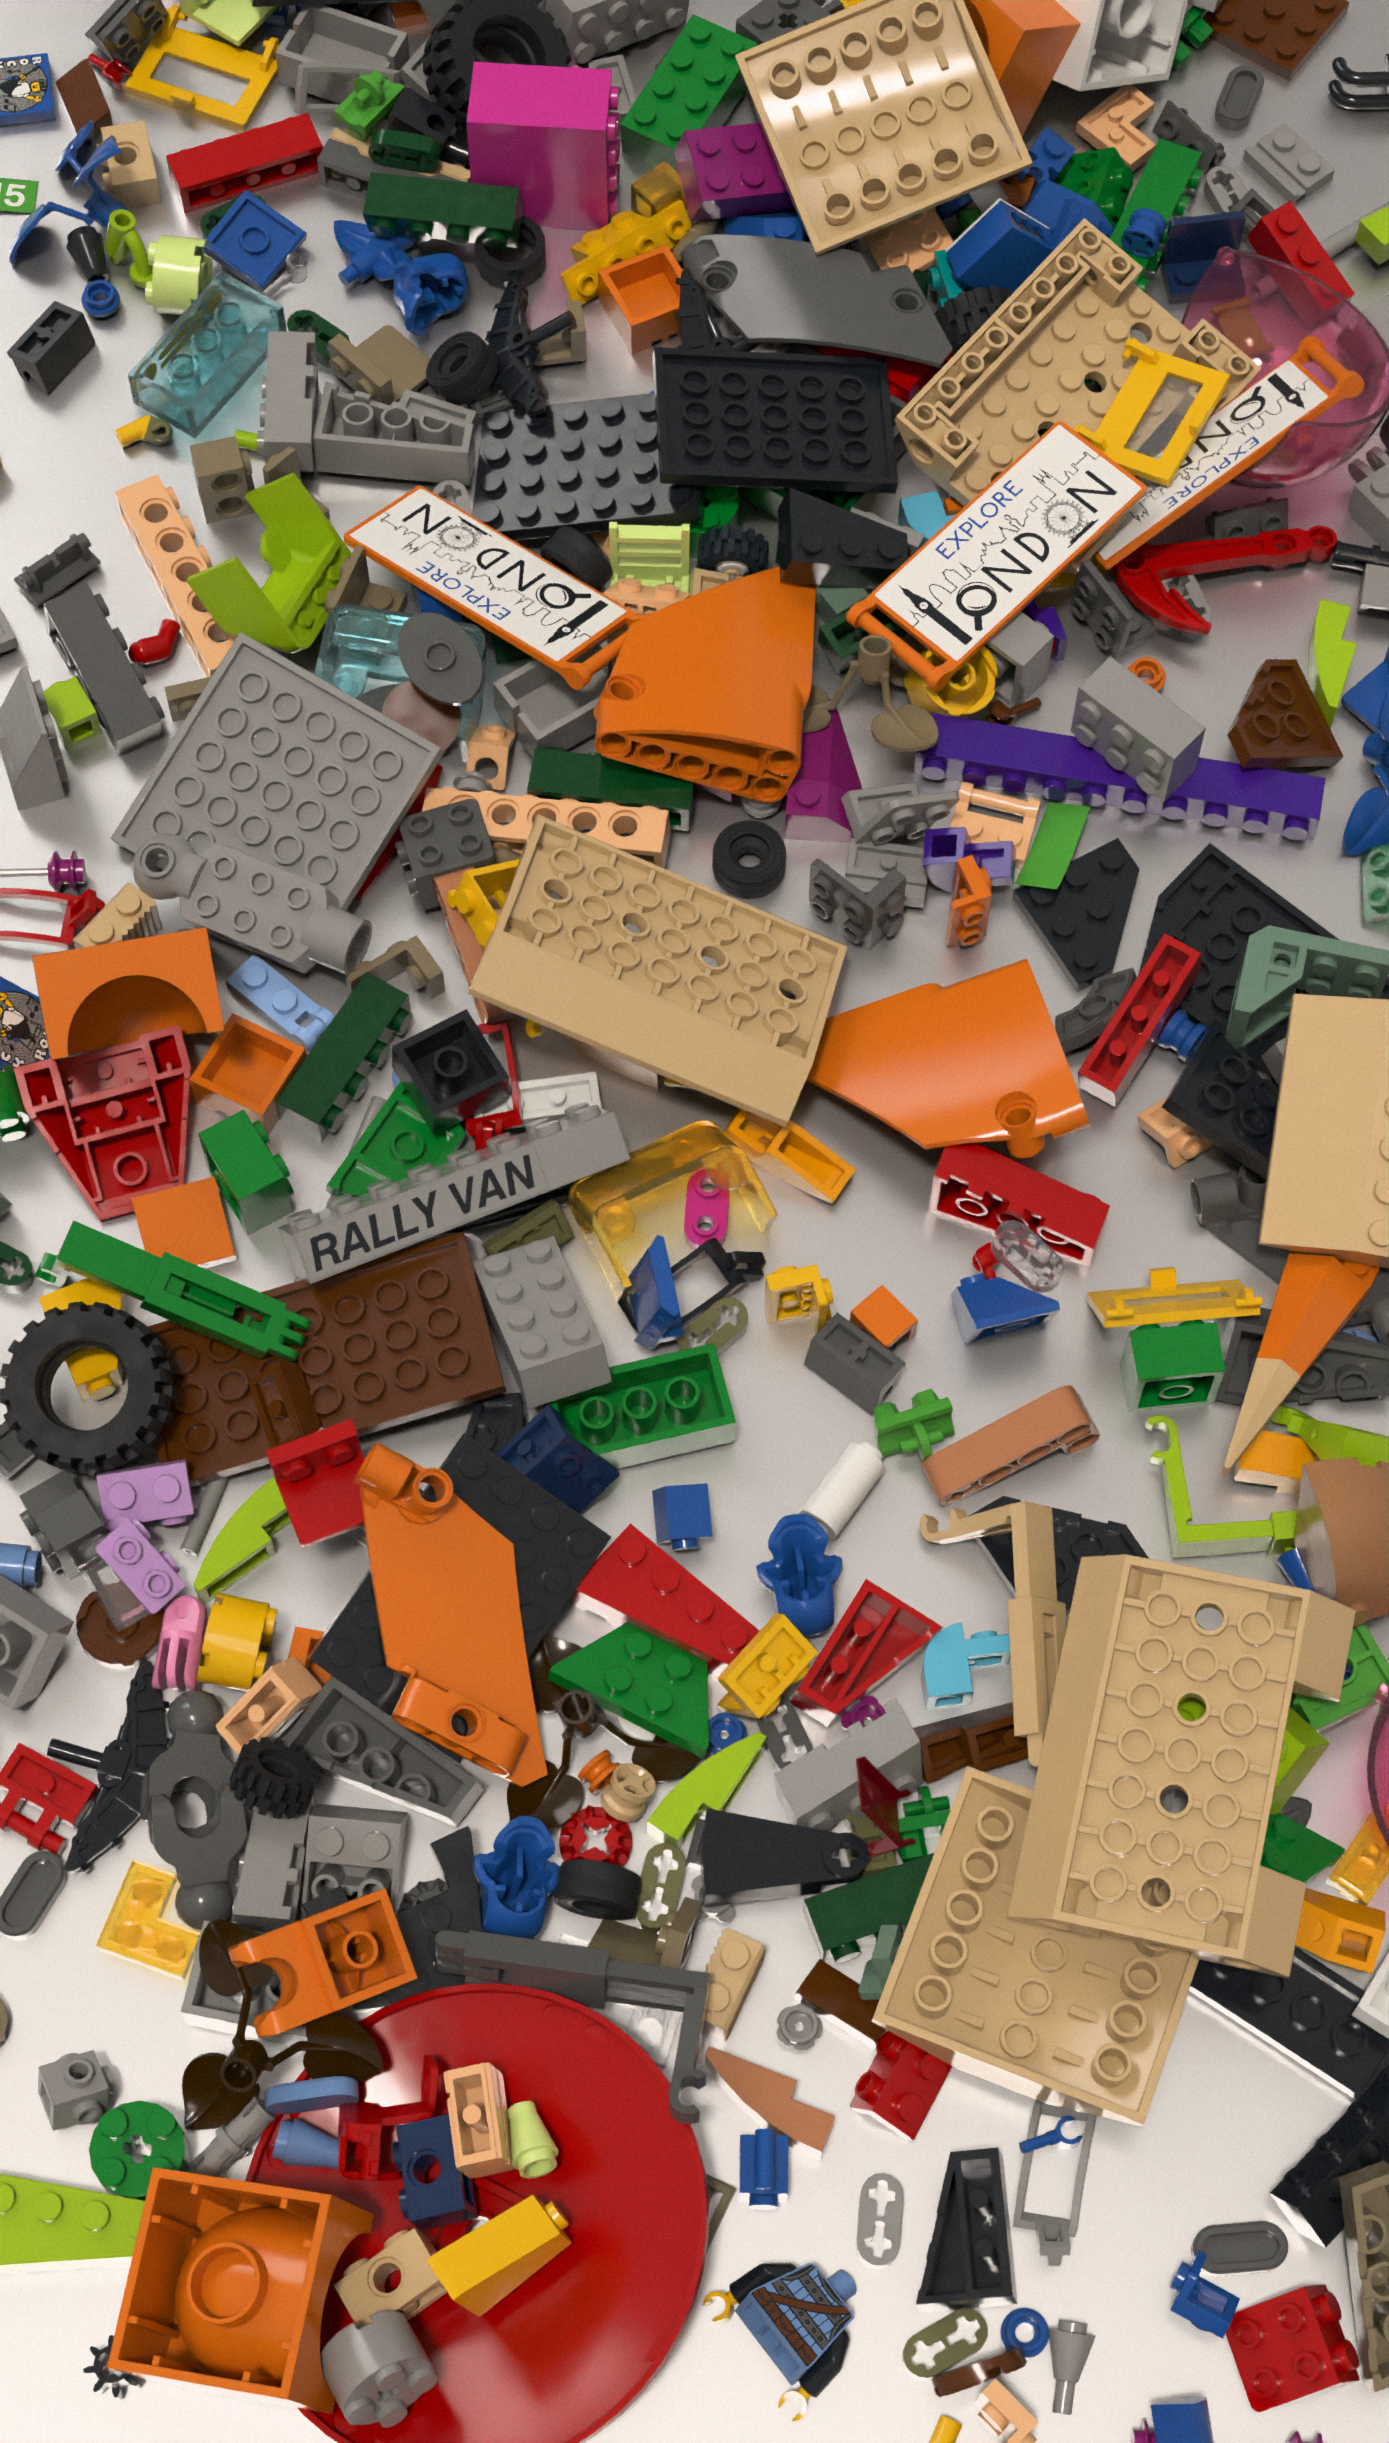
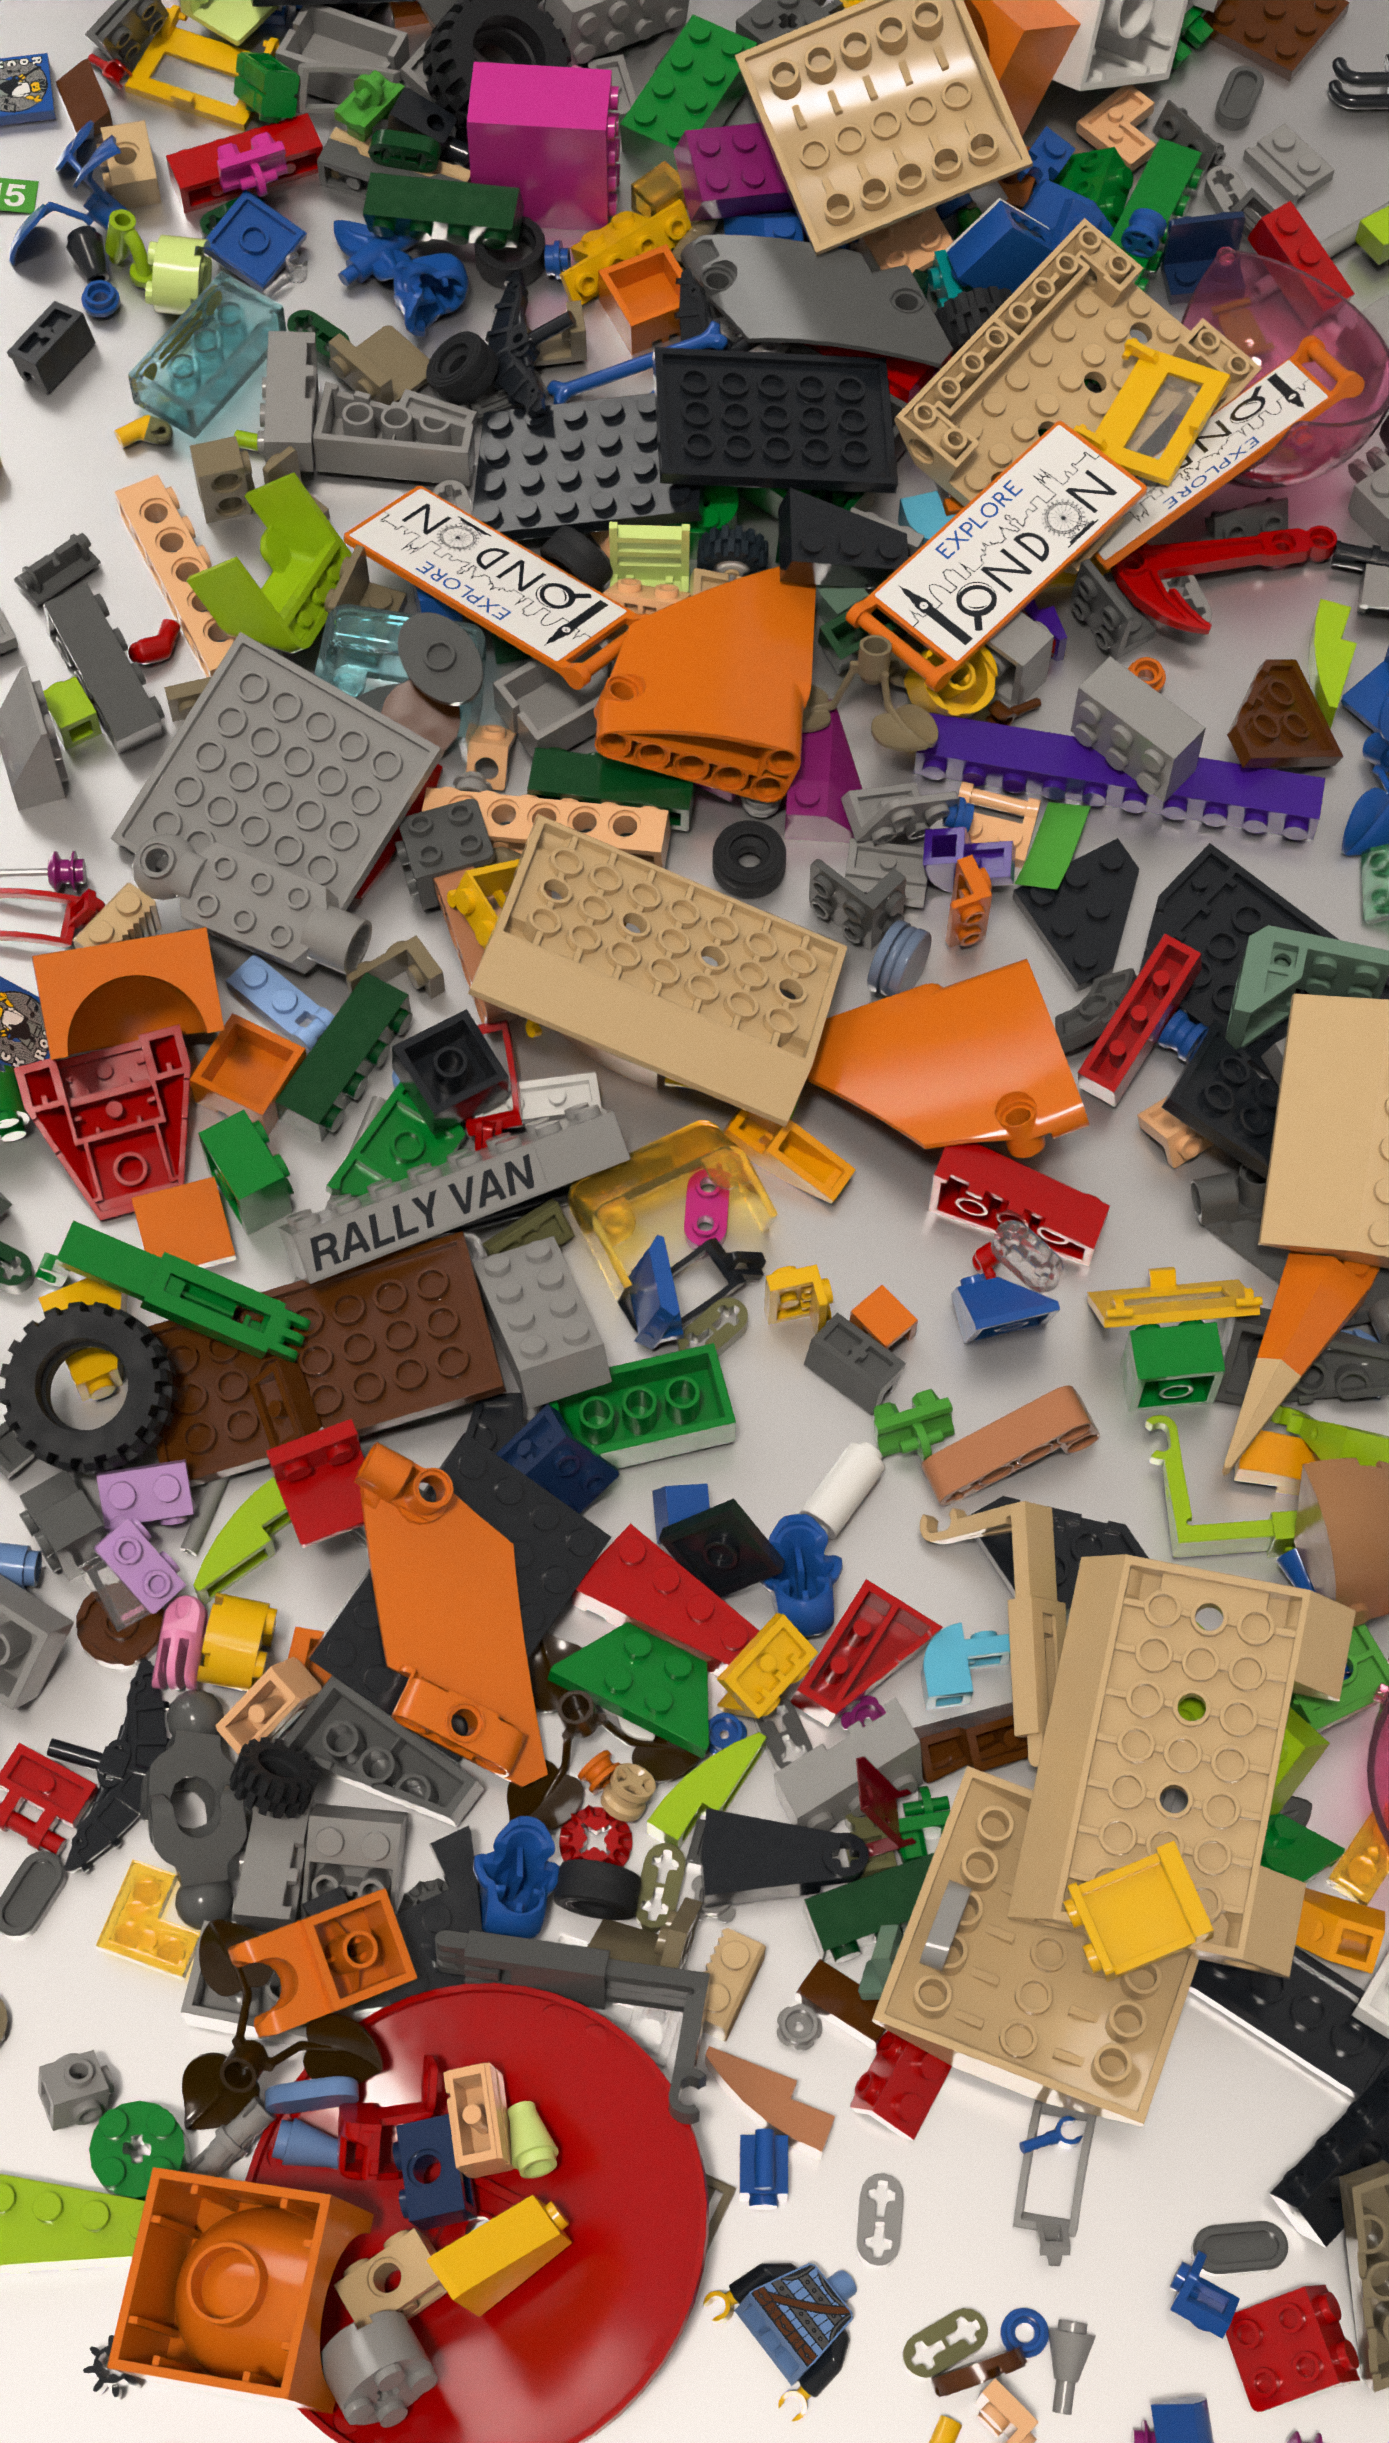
black wedge [916,2147,1017,2313] -> none
none -> dark pink hips [217,132,288,197]
none -> green brick [233,52,300,123]
none -> blue plate [545,240,571,279]
none -> blue piece [547,321,728,404]
none -> black plate [659,1498,785,1598]
none -> sand blue head [867,920,932,997]
none -> light grey beam [919,1880,972,1971]
none -> blue plate [942,796,974,832]
none -> yellow panel [1063,1841,1214,1982]

